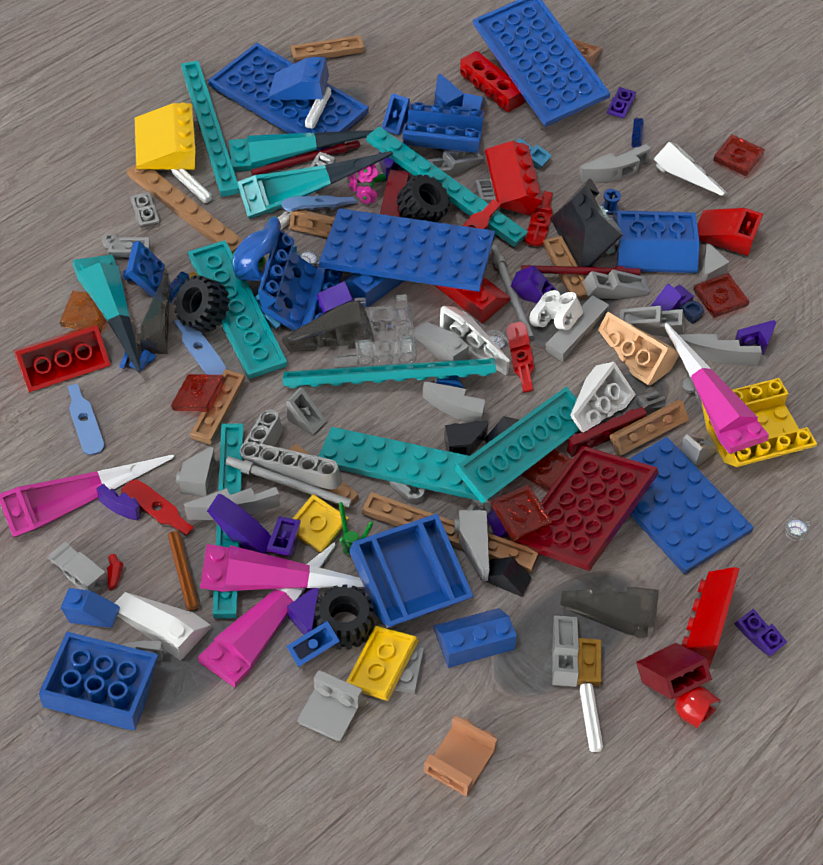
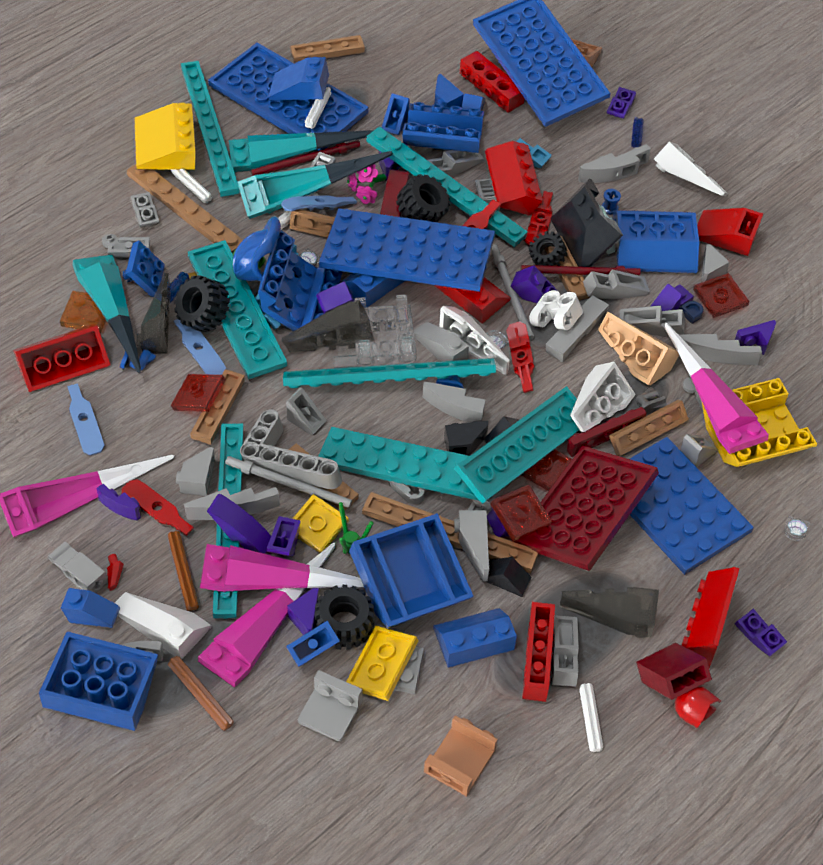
pearl gold plate [577,638,601,686] -> none
clear red plate [713,134,765,177] -> none
none -> dark orange axle [168,656,234,731]
none -> red brick [522,602,555,702]
none -> black tyre [529,231,568,266]

